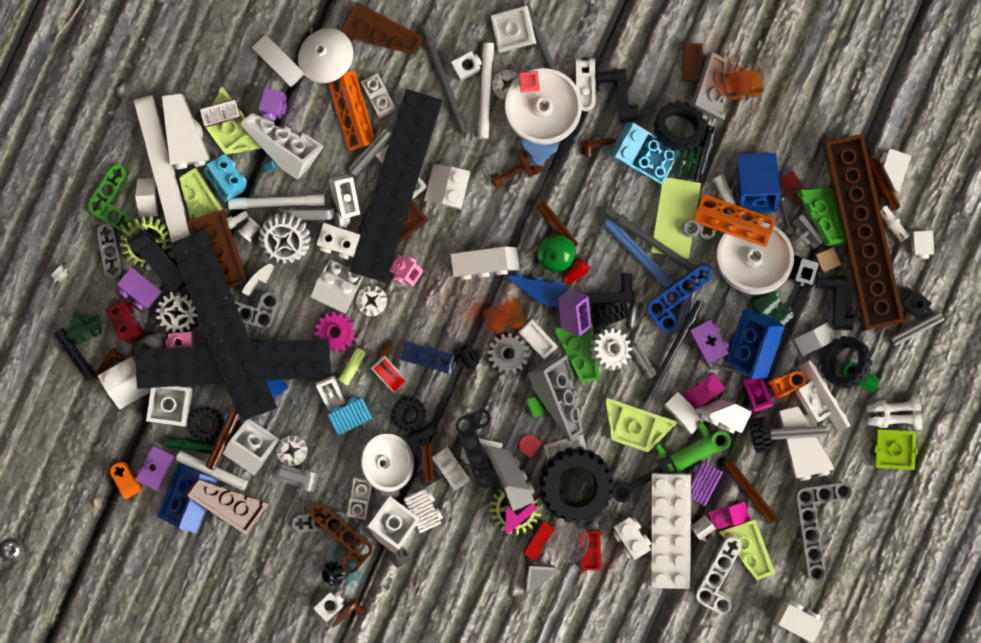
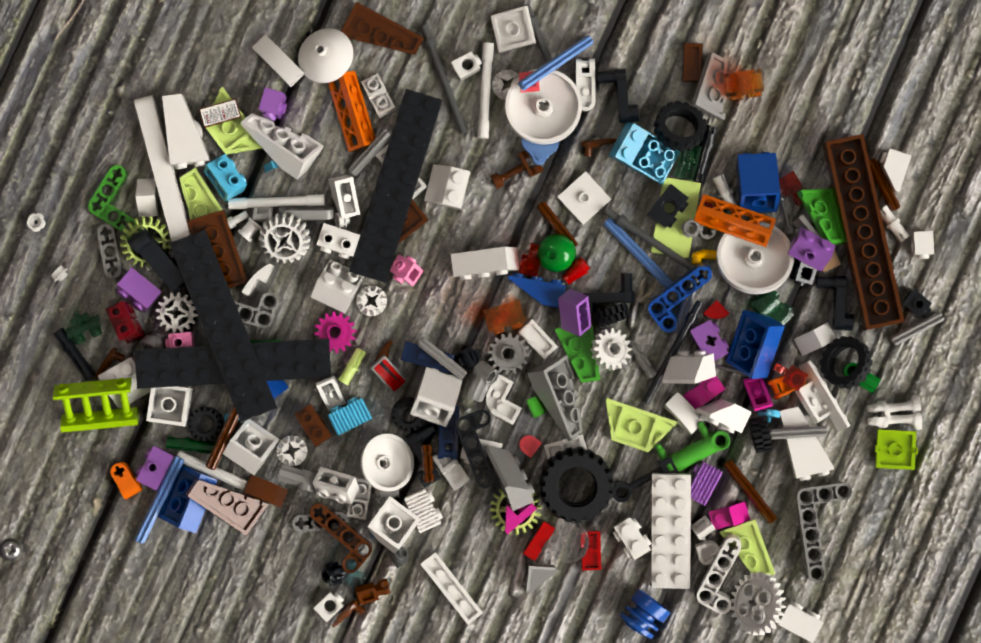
none -> white plate [27,213,46,232]
none -> lime fence [53,377,139,433]
none -> medium blue axle [135,456,184,544]
none -> reddish brown slope [243,474,288,508]
none -> white slope [253,207,273,224]
none -> reddish brown brick [294,404,333,447]
none -> white brick [313,467,359,505]
none -> reddish brown plate [355,579,391,605]
none -> white slope [410,367,462,427]
none -> light grey axle [418,338,467,379]
none -> white plate [421,552,483,625]
none -> dark blue plate [437,406,459,460]
none -> light grey piece [467,361,499,402]
none -> white plate [486,374,522,425]
none -> medium blue axle [518,35,593,91]
none -> clear red plate [518,243,540,277]
none -> white plate [557,171,611,225]
none -> blue wheel [619,589,671,639]
none -> black brick [646,184,689,229]
none -> white slope [662,350,716,384]
none -> yellow arm [691,249,717,265]
none -> white tile [695,540,719,565]
none -> red tile [703,300,730,319]
none -> white gear [730,572,786,635]
none -> medium azure piece [757,409,781,423]
none -> clear red plate [773,363,808,391]
none -> medium lavender brick [788,227,835,272]

